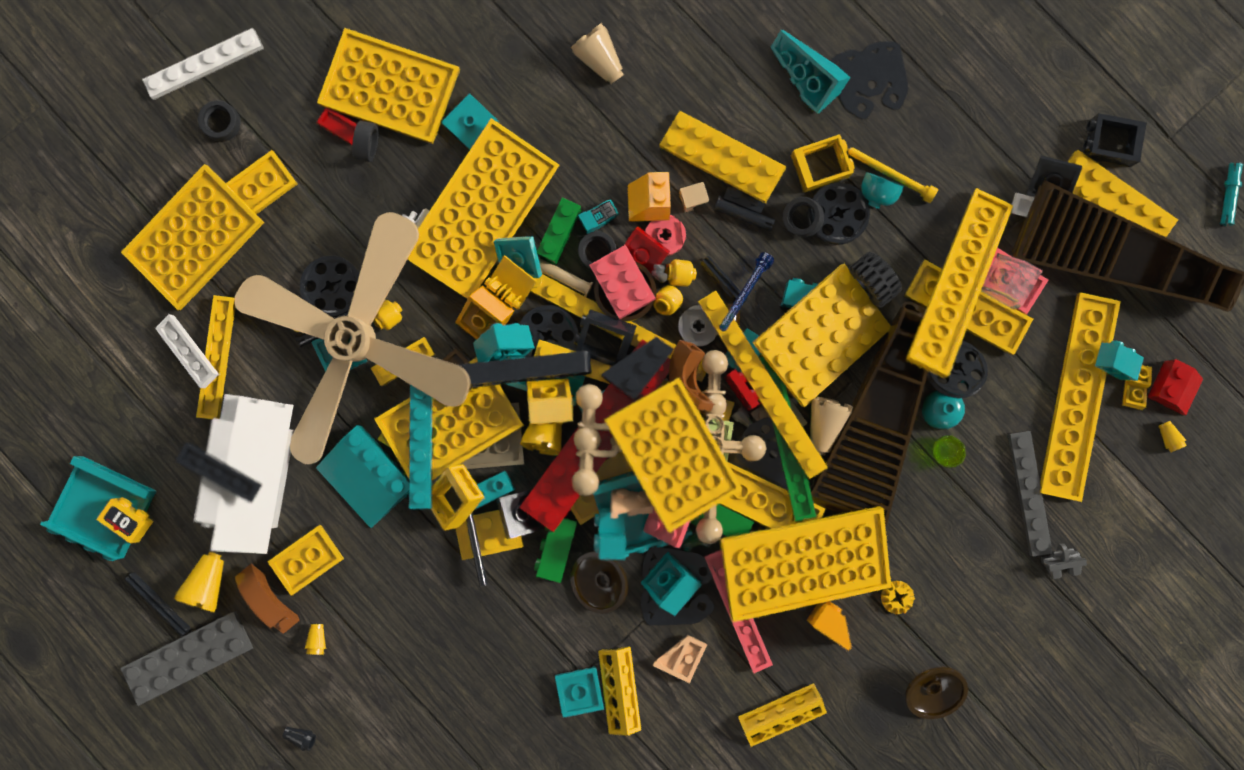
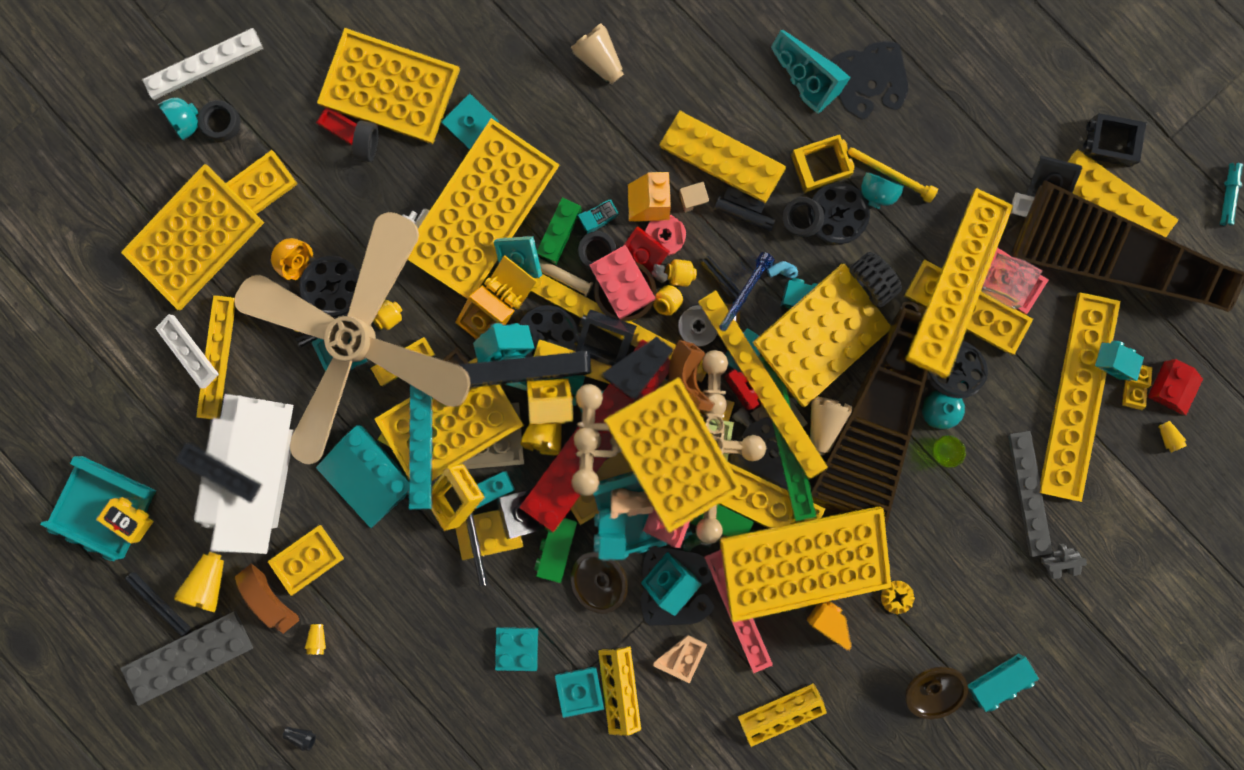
none -> teal cylinder [158,98,199,141]
none -> light orange cylinder [271,238,313,280]
none -> teal plate [495,627,538,671]
none -> medium azure arm [767,261,798,279]
none -> teal brick [968,654,1039,712]

